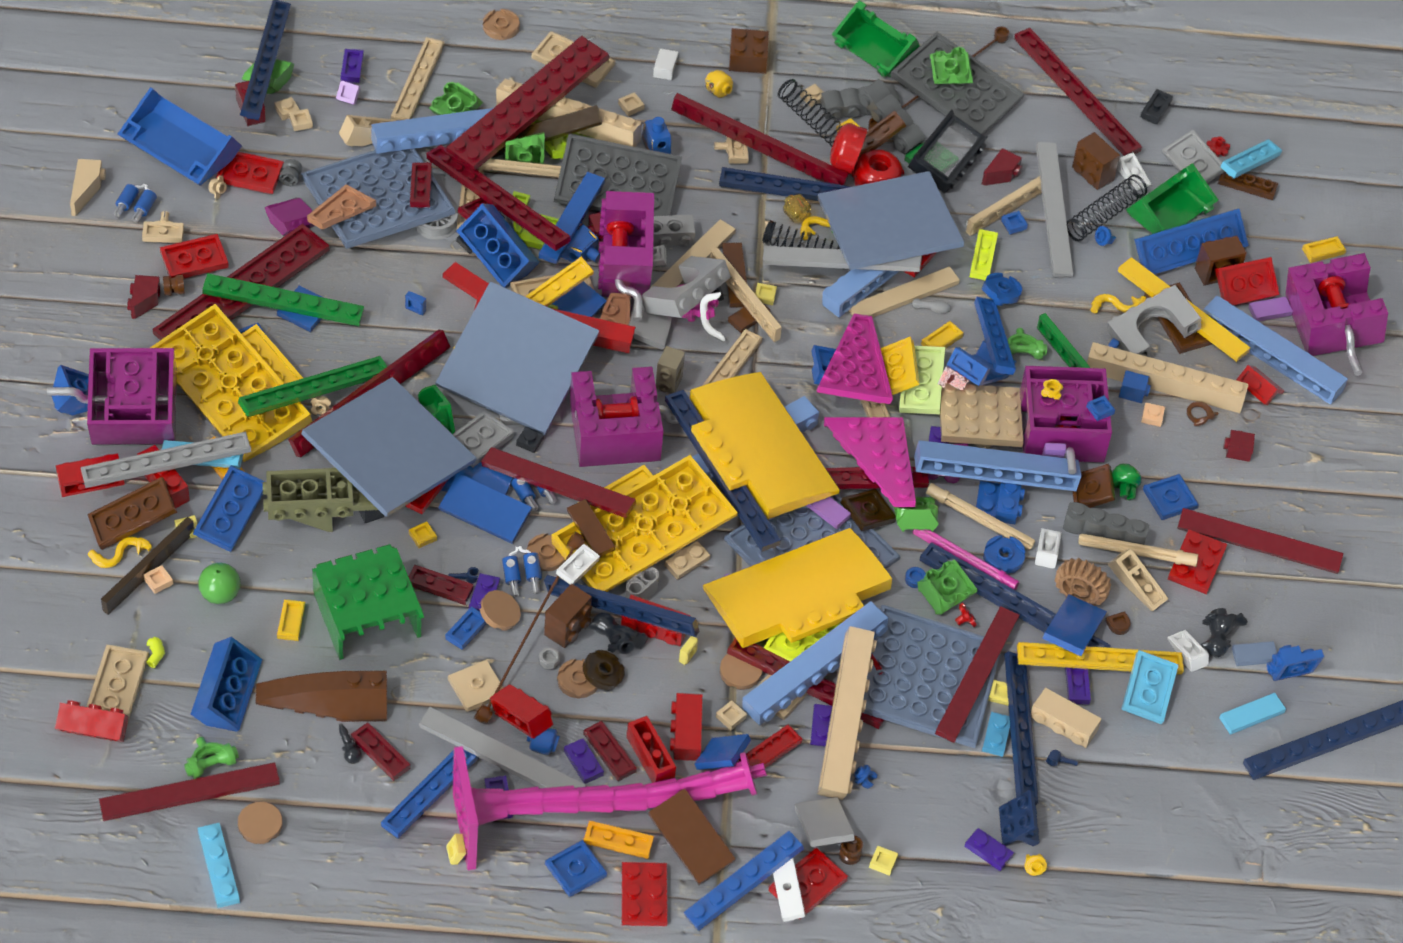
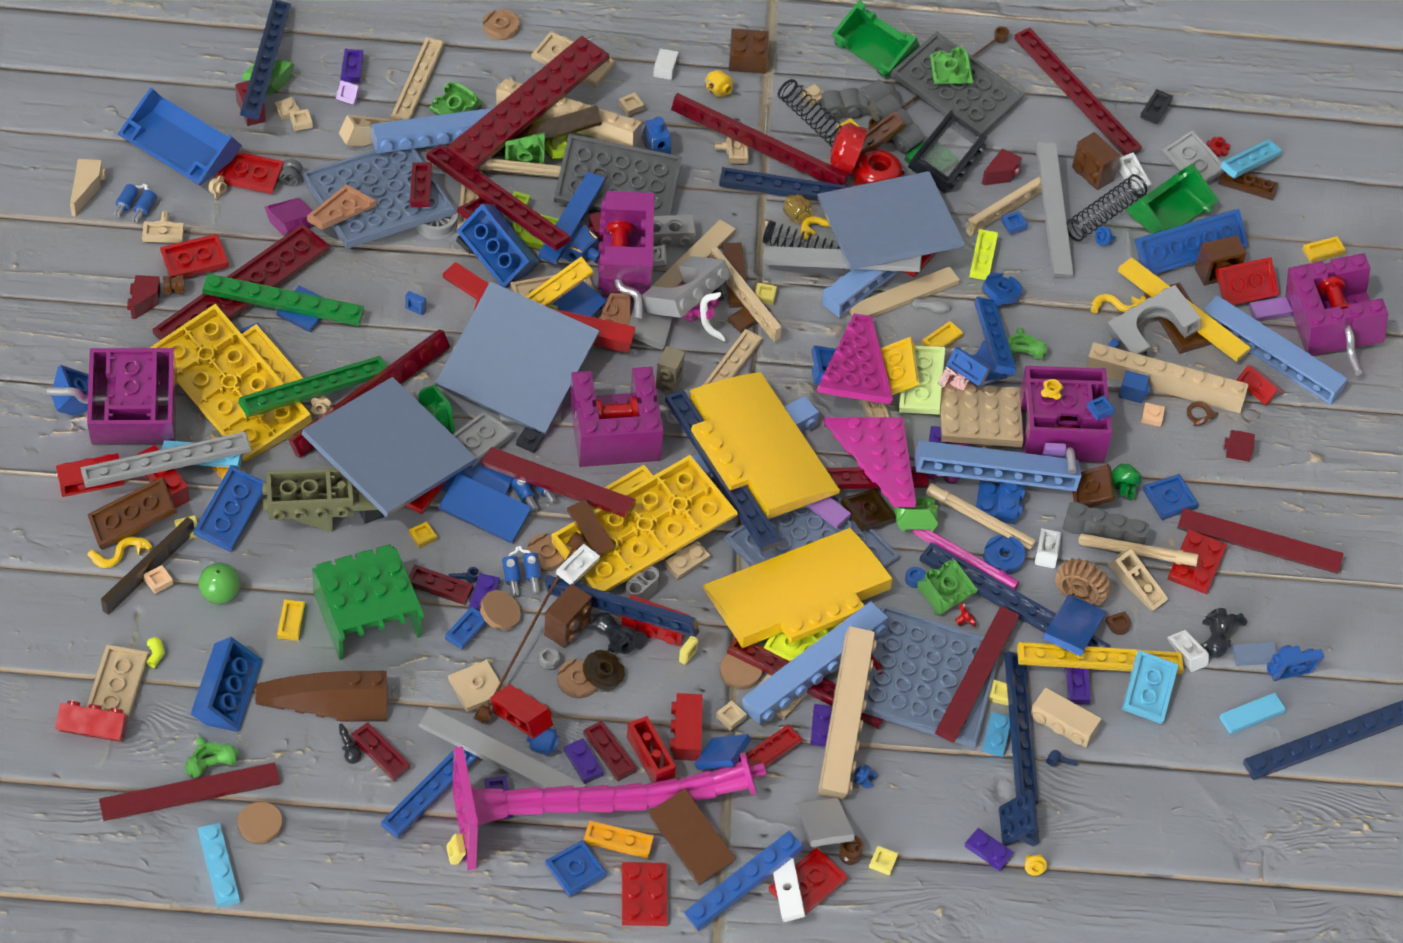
green tile [1037,313,1091,368] -> none

